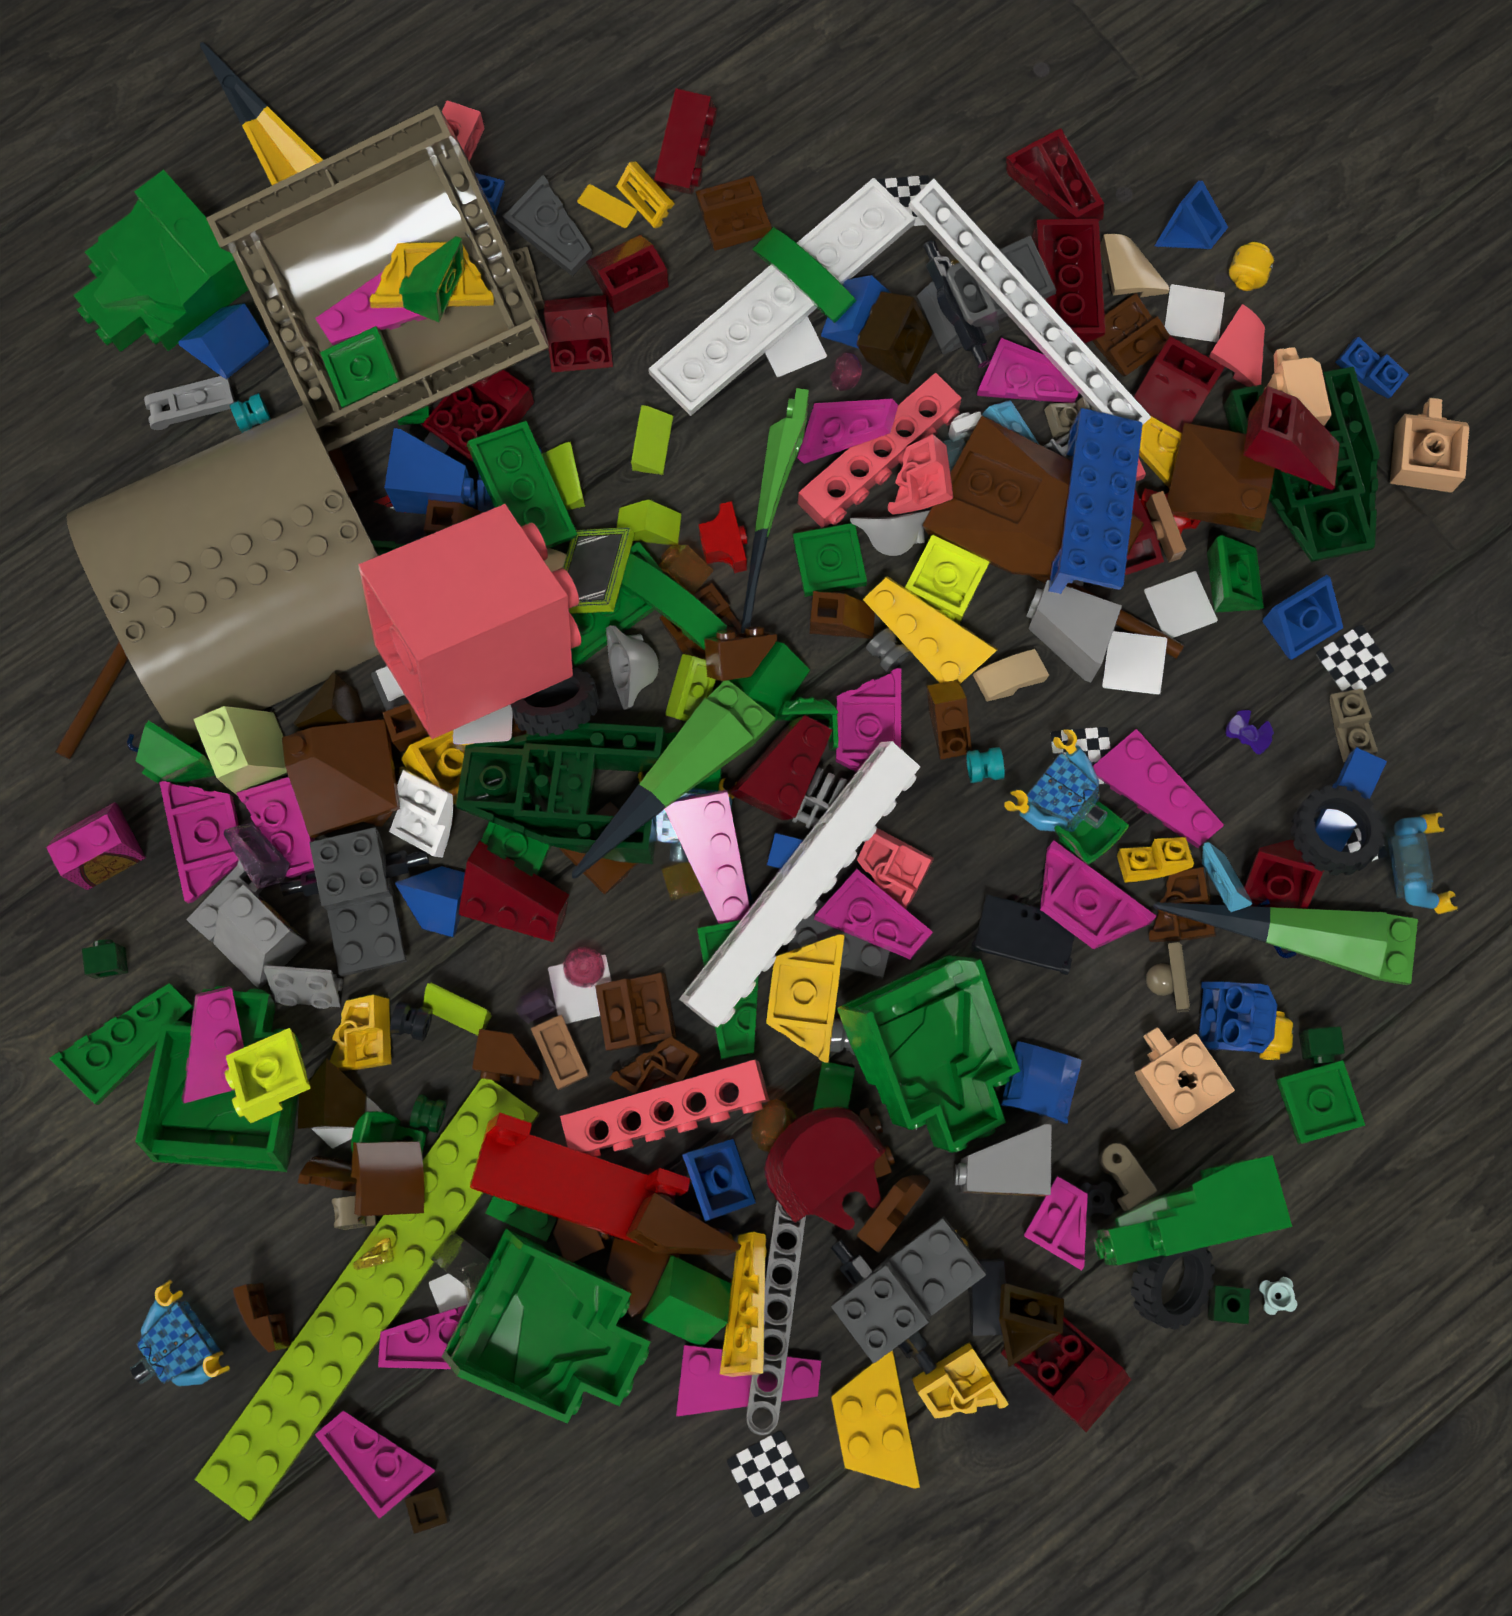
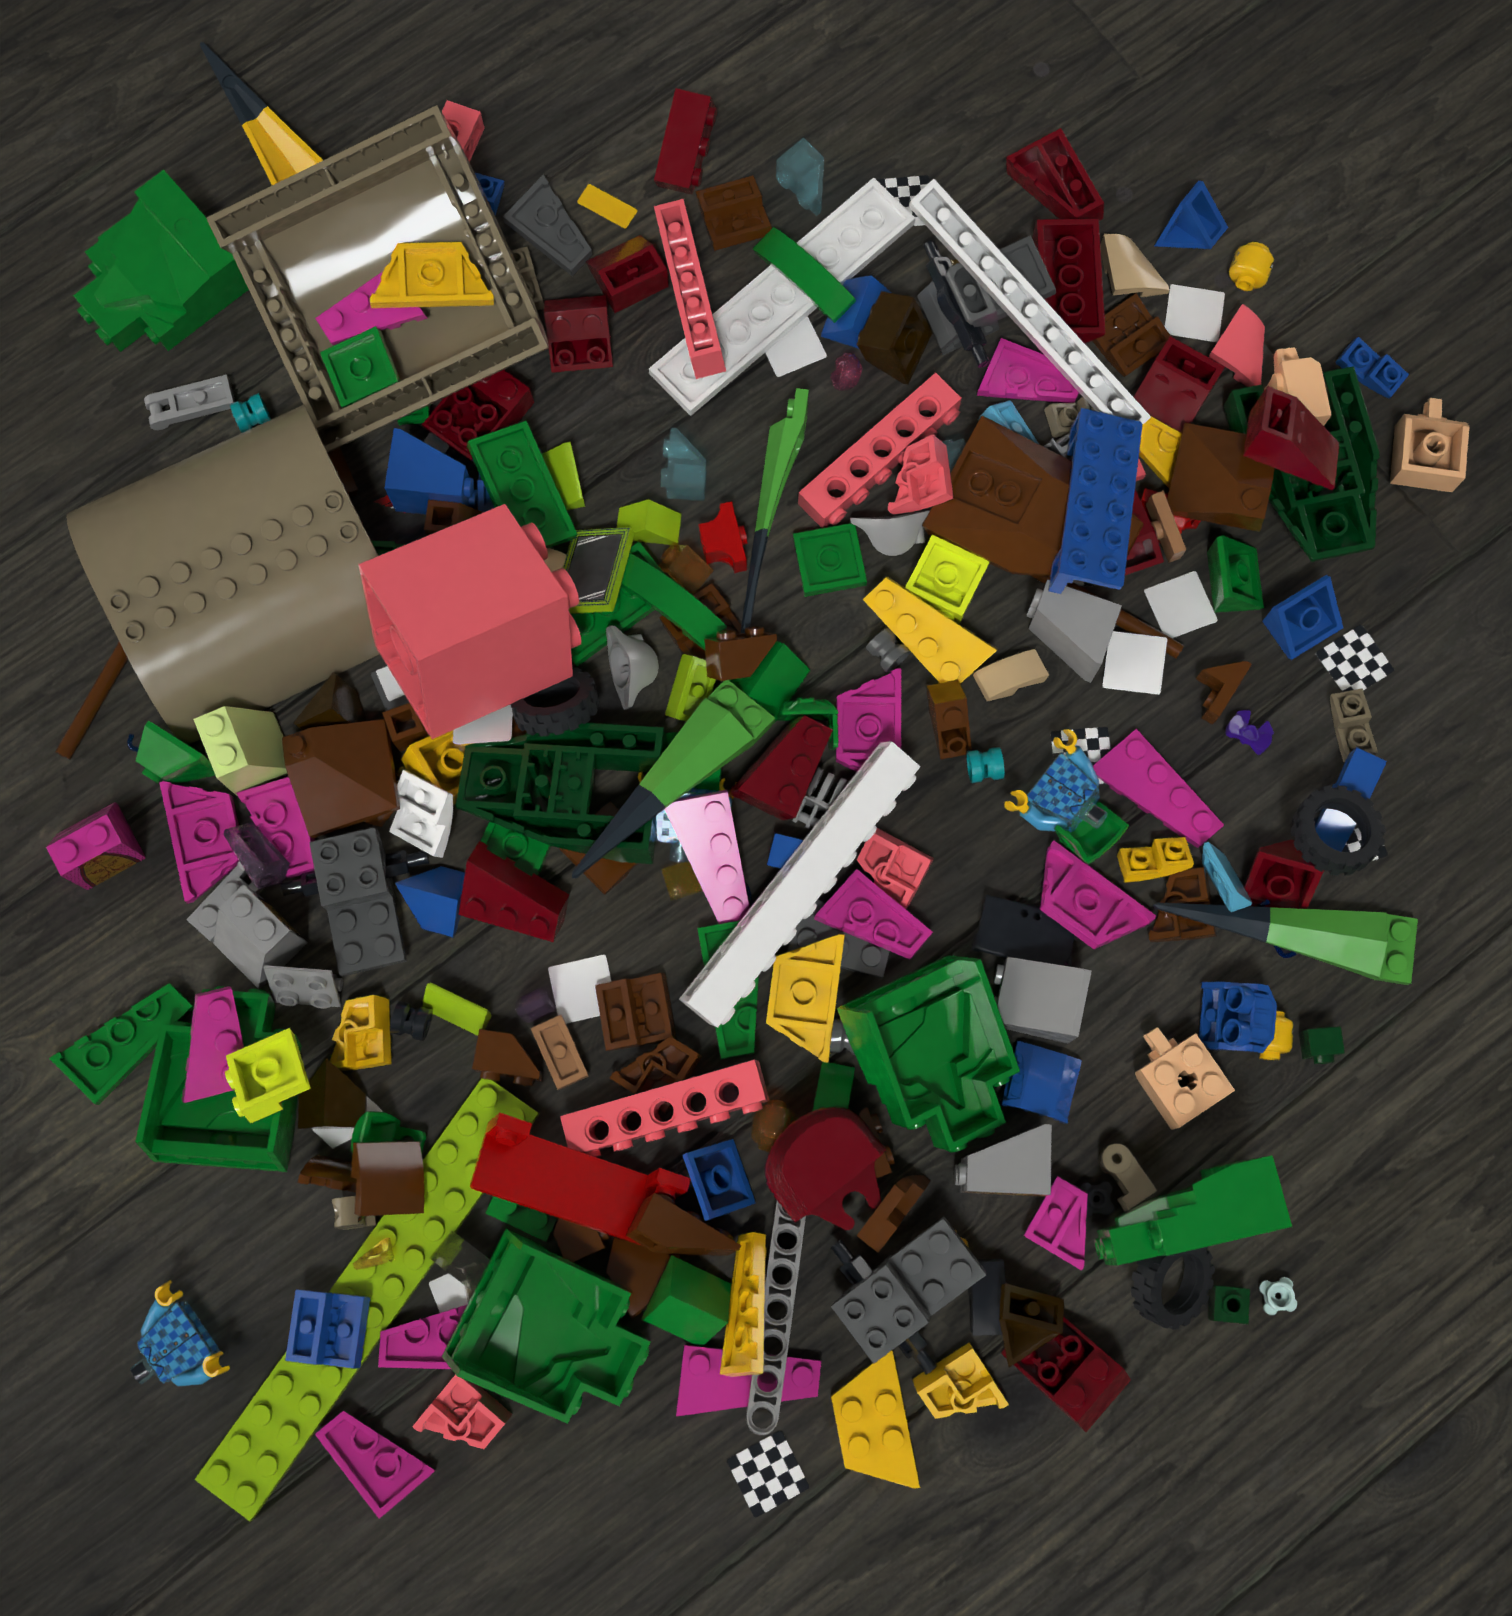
dark green plate [82,939,128,979] -> none
blue slope [179,304,269,380] -> none
reddish brown slope [232,1283,291,1352] -> none
green slope [399,236,465,322] -> none
dark brown plate [405,1486,450,1534] -> none
dark green wheel [410,1094,447,1133] -> none
clear pink plate [563,947,605,988] -> none
yellow tile [616,161,675,228] -> none
lime slope [631,405,673,475] -> none
dark pink wing [797,399,899,464] -> none
reddish brown slope [809,591,875,639] -> none
white plate [948,411,982,445] -> none
dark tan tile [1146,942,1190,1013] -> none
green plate [1276,1060,1366,1145] -> none
torso [1388,813,1458,914] -> none
none -> blue slope [285,1289,370,1369]
none -> coral slope [412,1374,512,1449]
none -> coral brick [654,199,726,379]
none -> clear light blue slope [661,428,707,501]
none -> clear light blue slope [776,137,824,216]
none -> light grey slope [993,957,1092,1044]
none -> reddish brown slope [1196,661,1252,725]

